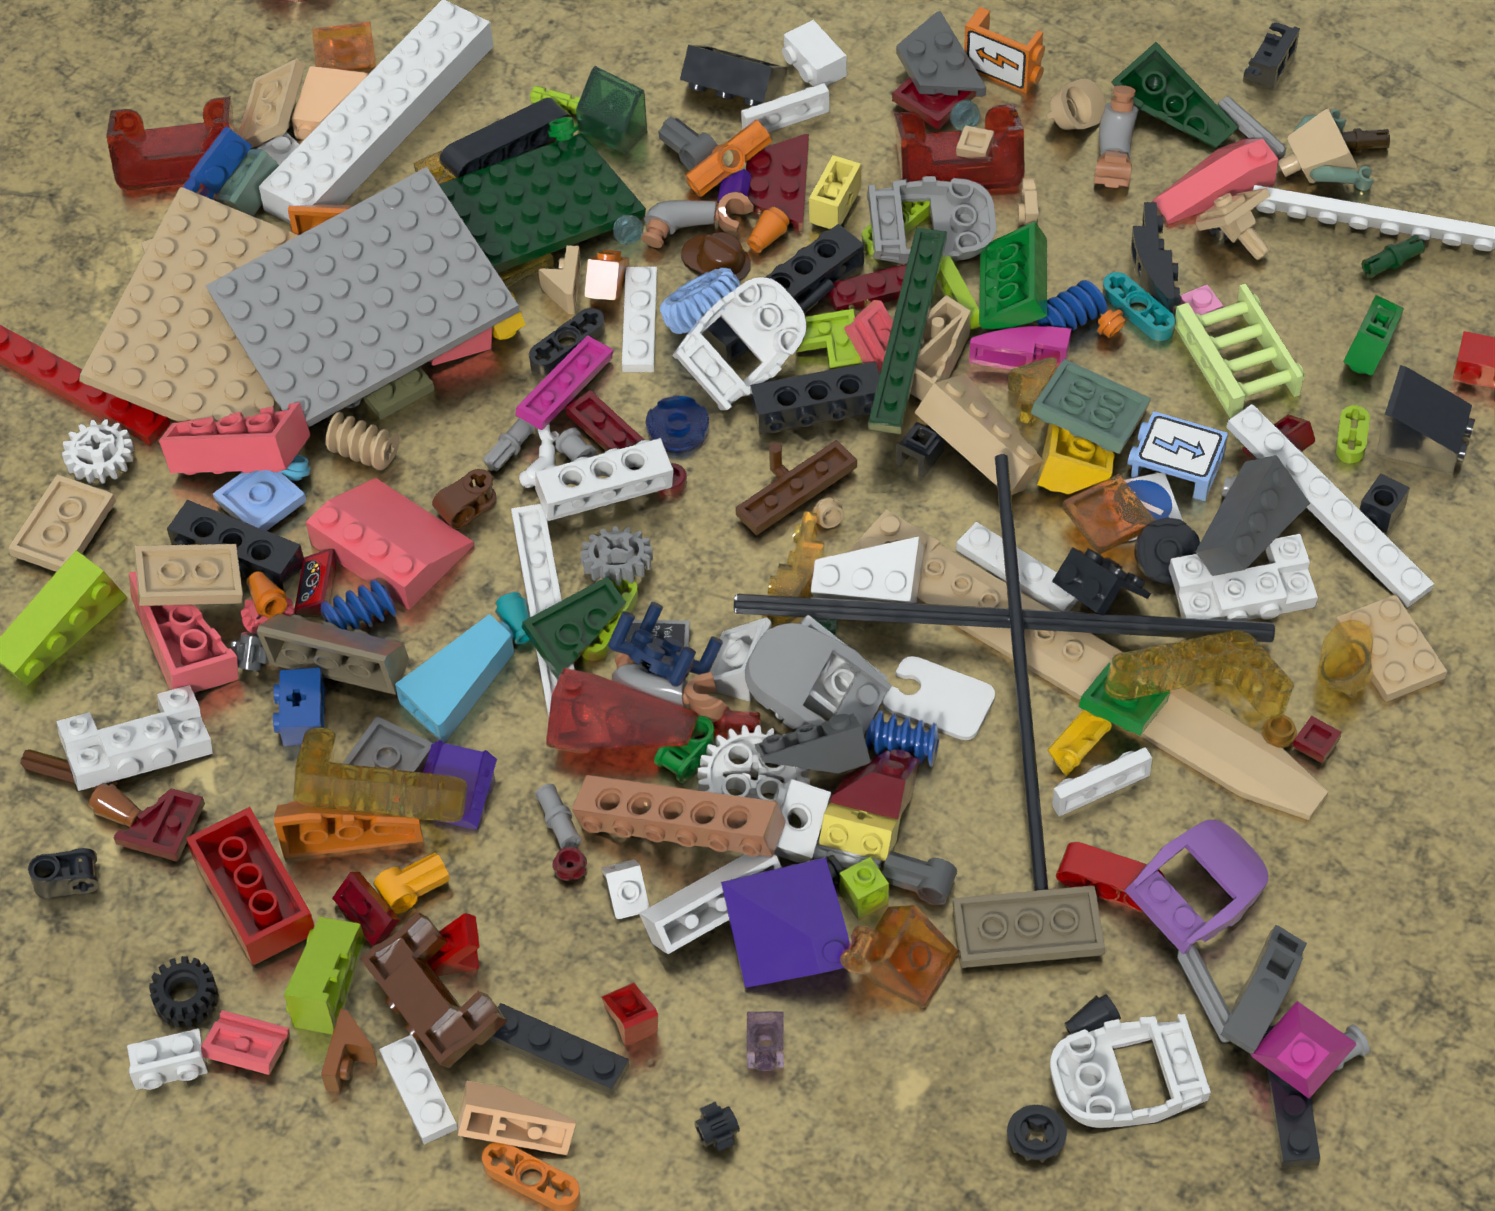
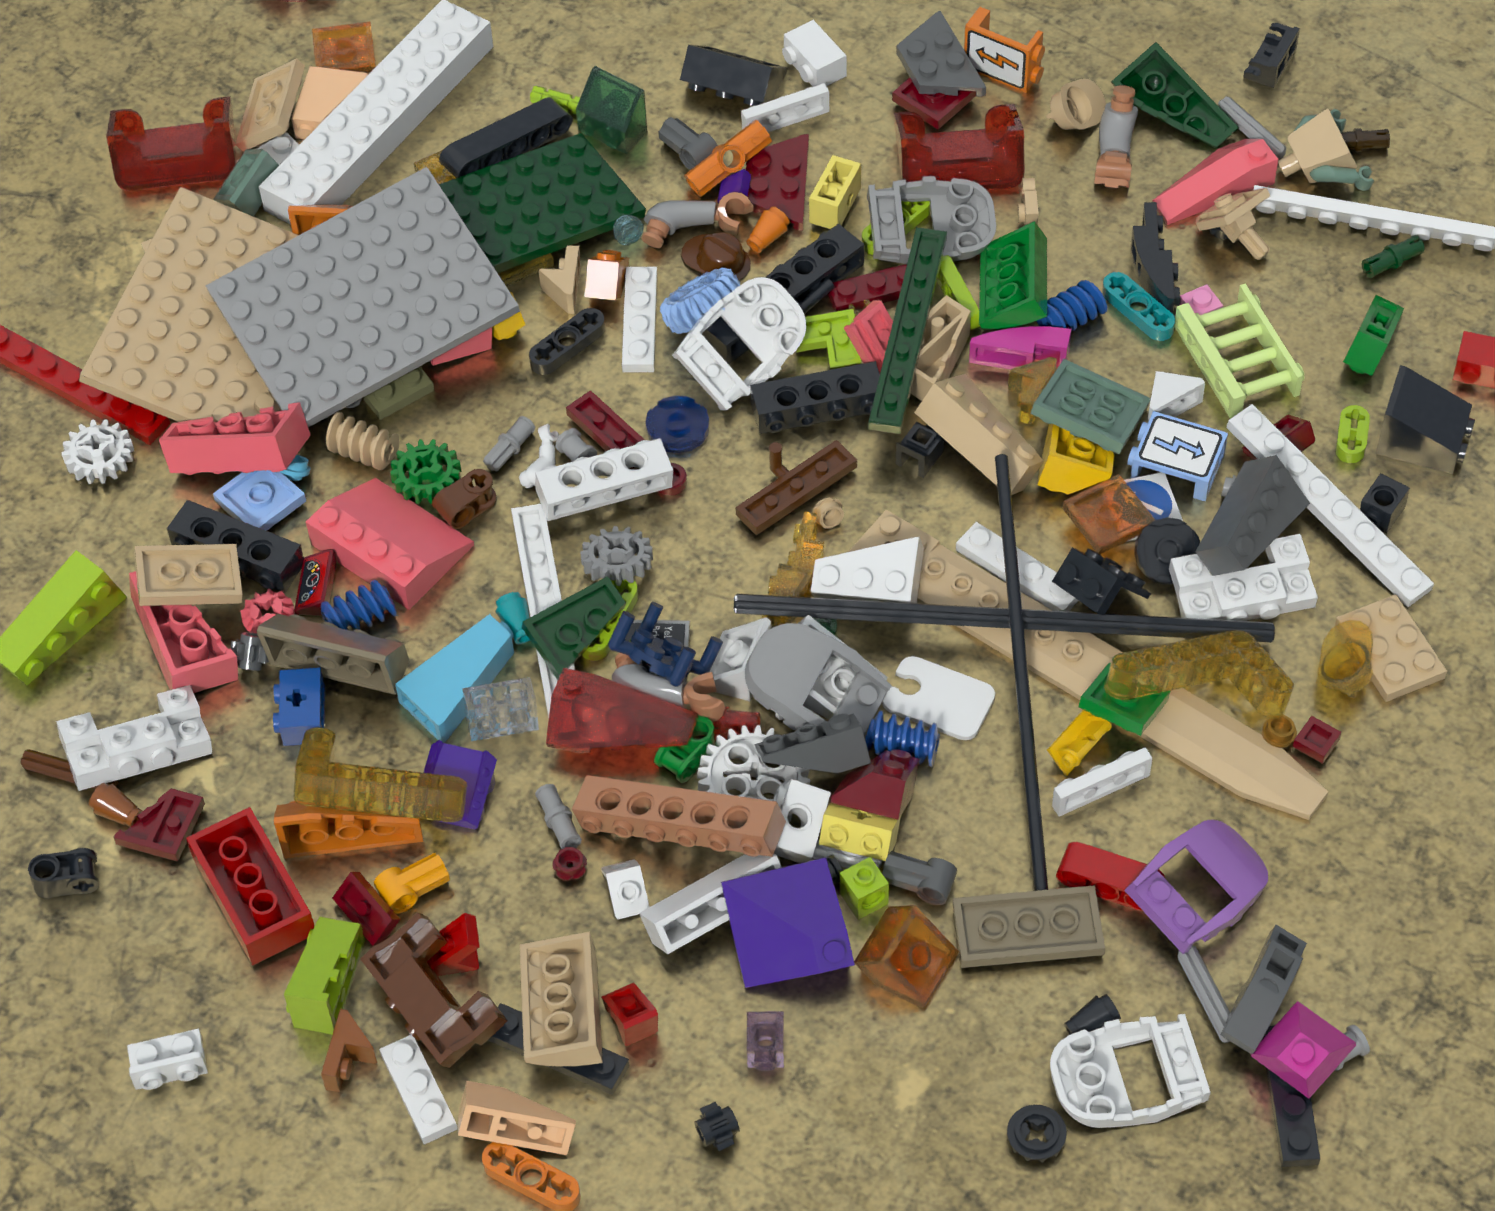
tan plate [8,474,116,572] -> none
black tyre [149,956,219,1027] -> none
blue hinge [183,126,252,200] -> none
coral plate [201,1010,290,1075] -> none
orange cone [247,572,287,618] -> none
flat silver plate [339,716,433,803] -> none
dark pink plate [515,335,614,430] -> none
green plate [548,117,578,141] -> none
clear orange bush [840,925,883,975] -> none
clear light blue plate [950,100,980,130] -> none
tan plate [956,125,994,162] -> none
orange plate [1097,309,1127,338] -> none
none -> green gear [390,439,462,504]
none -> clear brick [462,677,539,741]
none -> tan slope [520,931,603,1066]
none -> white slope [1147,371,1205,423]

